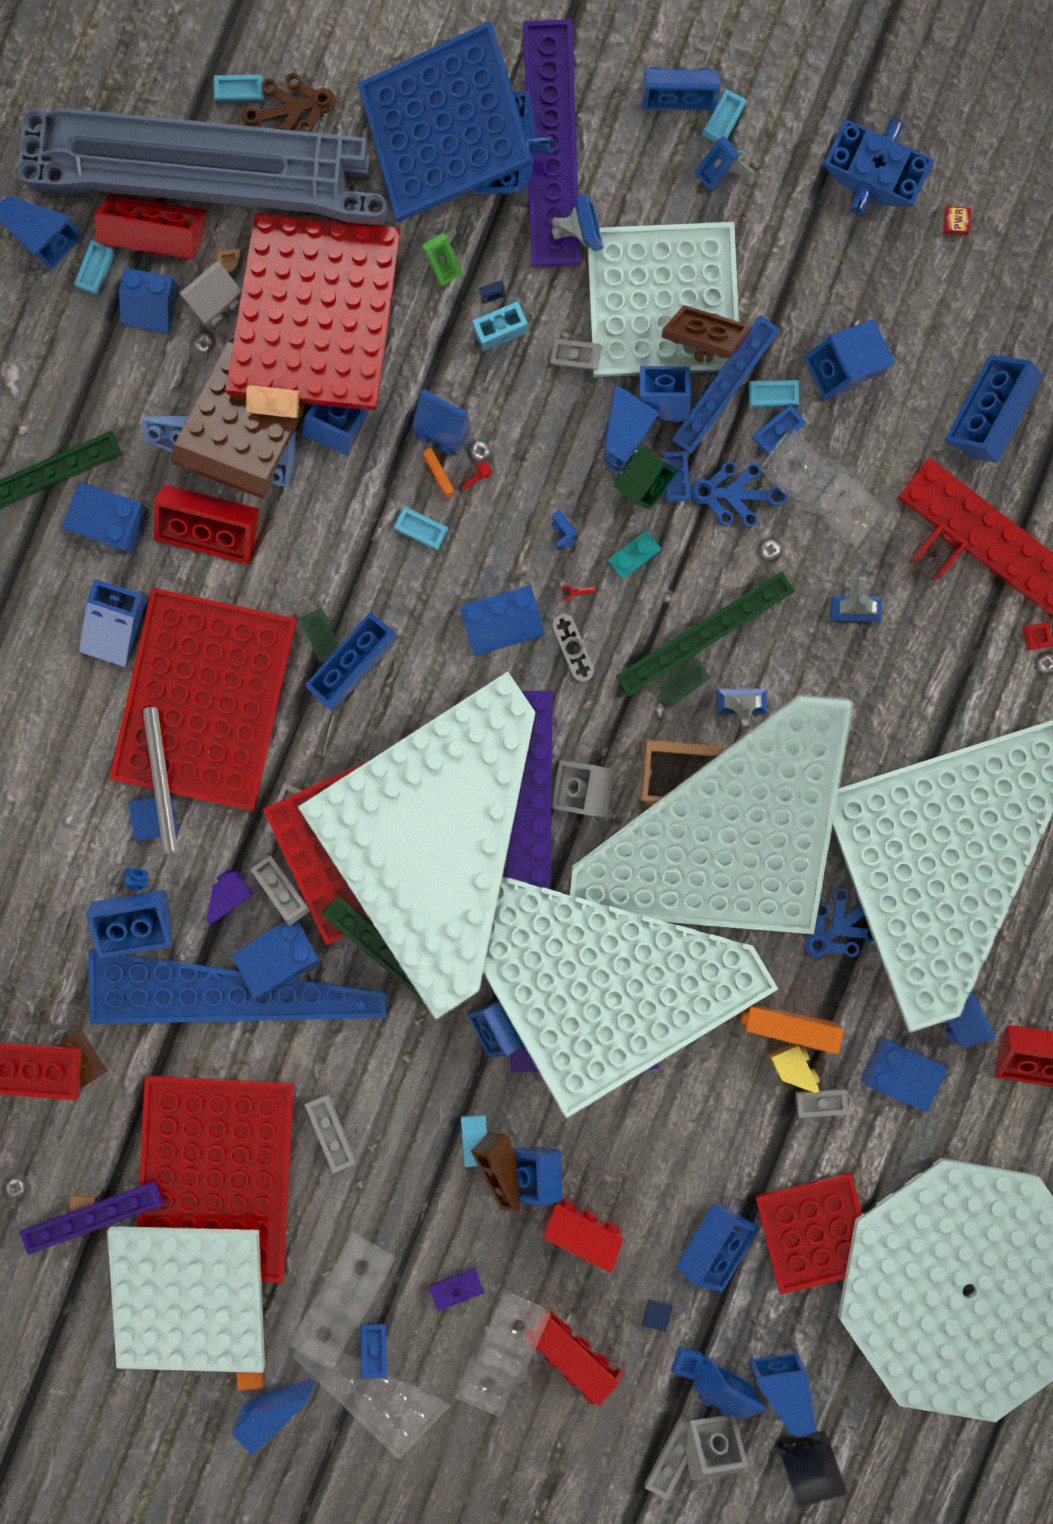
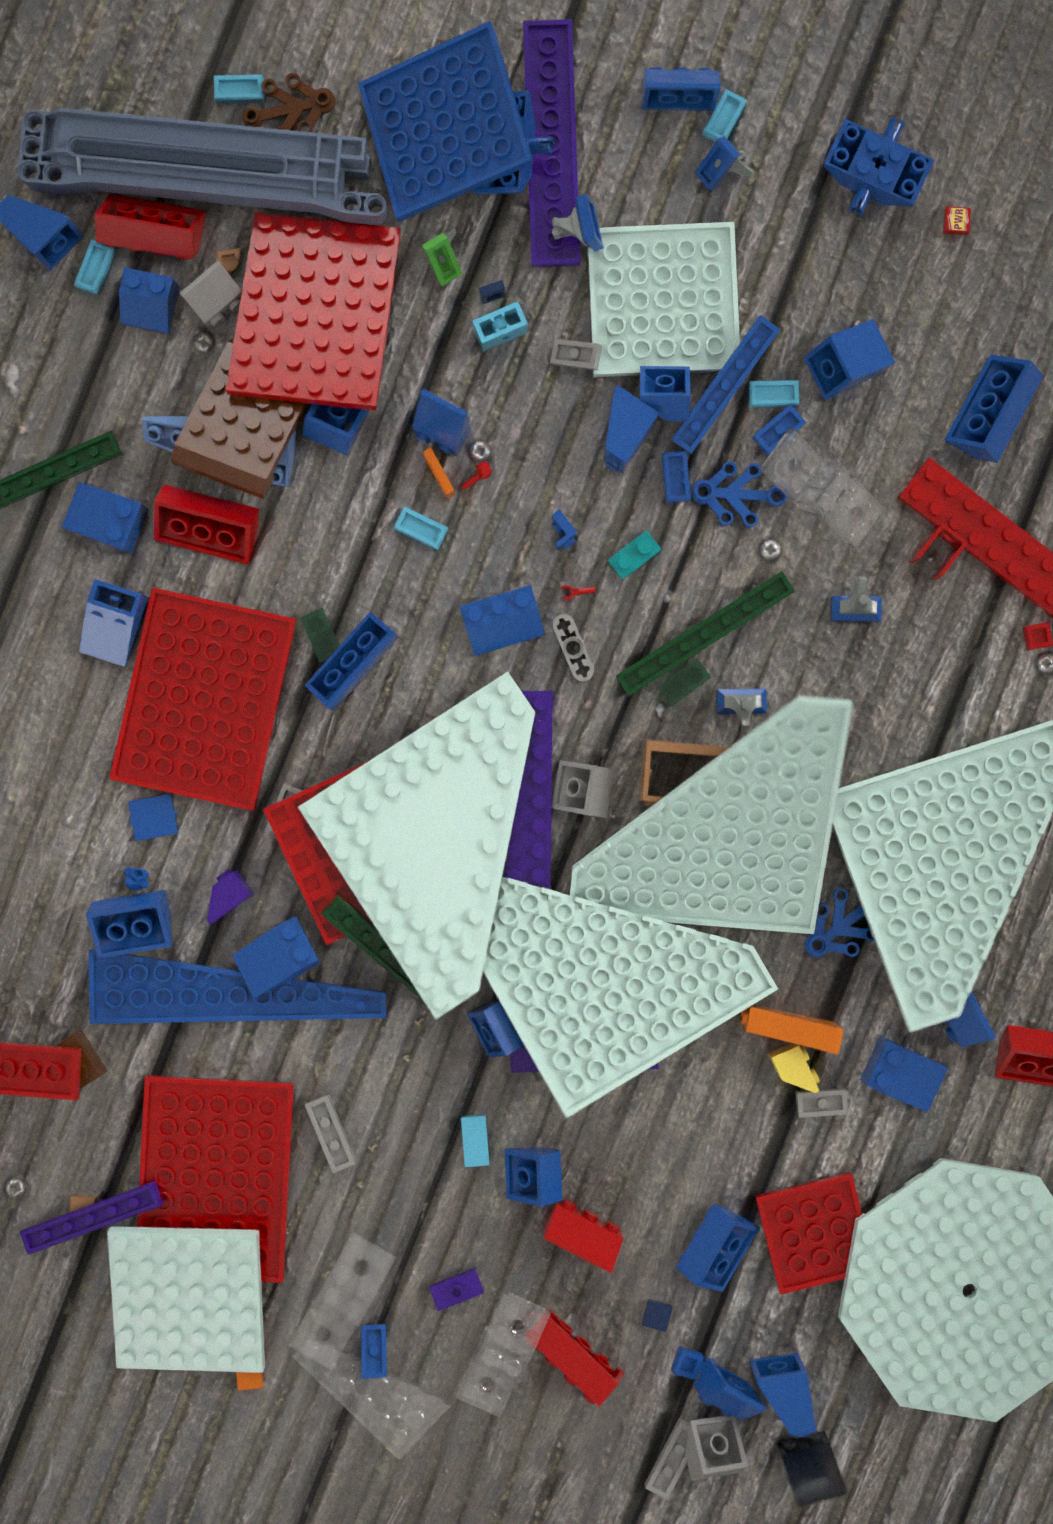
light grey axle [143,707,178,854] -> none
blue slope [231,1379,314,1456] -> none
light nougat plate [246,385,299,418] -> none
light grey plate [250,855,310,926] -> none
reddish brown slope [471,1132,520,1213] -> none
dark green brick [613,445,679,510] -> none
reddish brown plate [661,305,752,363] -> none

